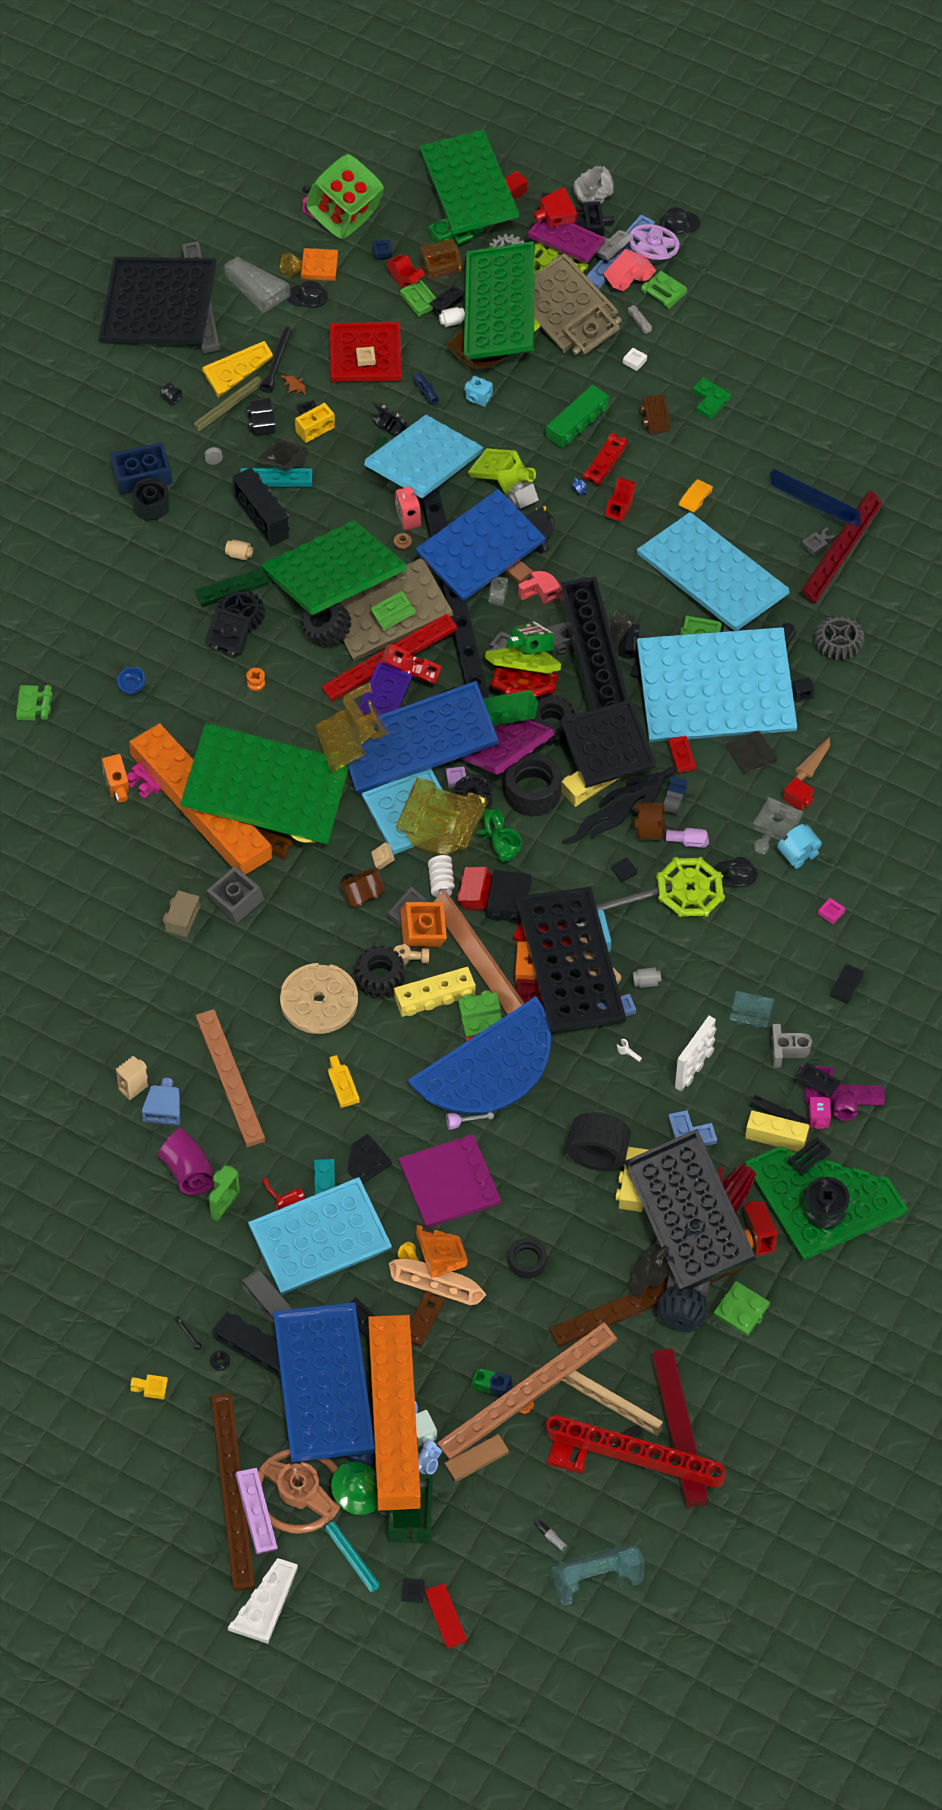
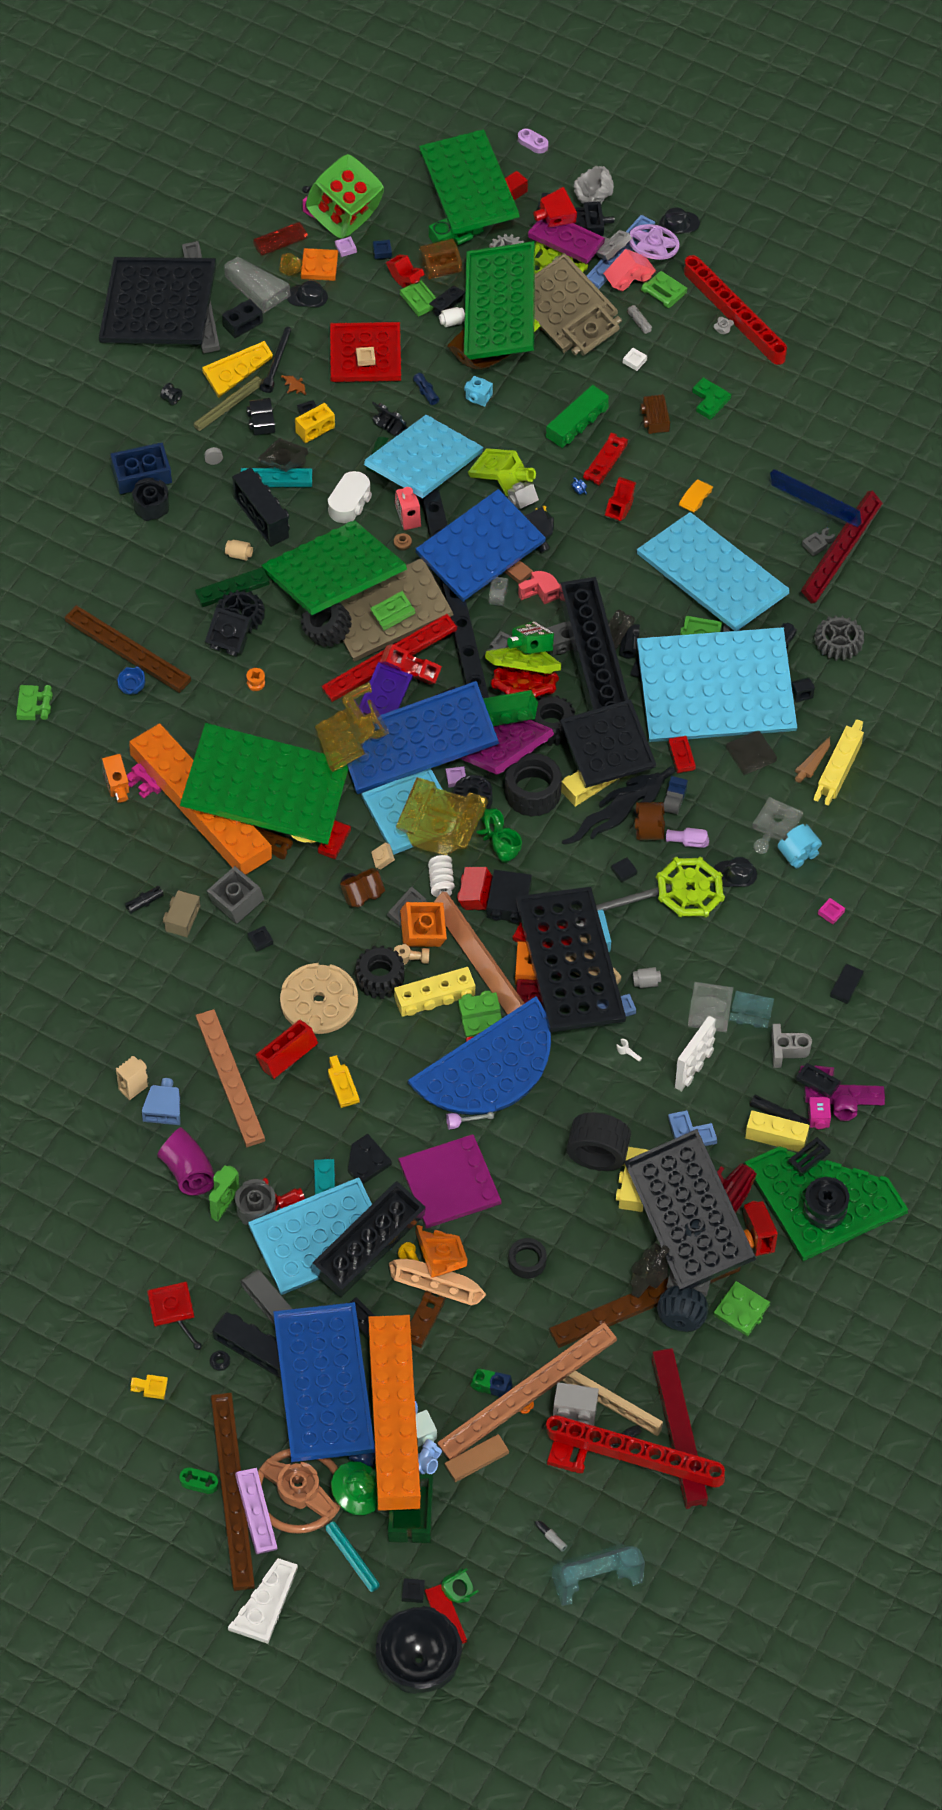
red brick [783,777,814,811] -> none
none -> reddish brown plate [65,605,191,693]
none -> black pin [125,886,164,914]
none -> red plate [147,1282,194,1326]
none -> green beam [179,1468,219,1494]
none -> black brick [222,299,263,338]
none -> dark grey brick [235,1179,276,1225]
none -> black plate [247,926,274,952]
none -> clear red plate [253,222,307,255]
none -> red brick [256,1019,318,1079]
none -> black brick [312,1181,426,1297]
none -> red plate [318,820,351,859]
none -> white brick [328,471,372,523]
none -> lavender tile [335,236,357,257]
none -> black rock [375,1606,462,1694]
none -> green piece [441,1568,479,1603]
none -> lavender plate [518,129,548,154]
none -> light grey brick [553,1382,599,1426]
none -> red beam [684,255,787,365]
none -> clear brick [688,982,733,1033]
none -> light grey plate [714,317,734,334]
none -> light yellow hinge [814,719,864,806]

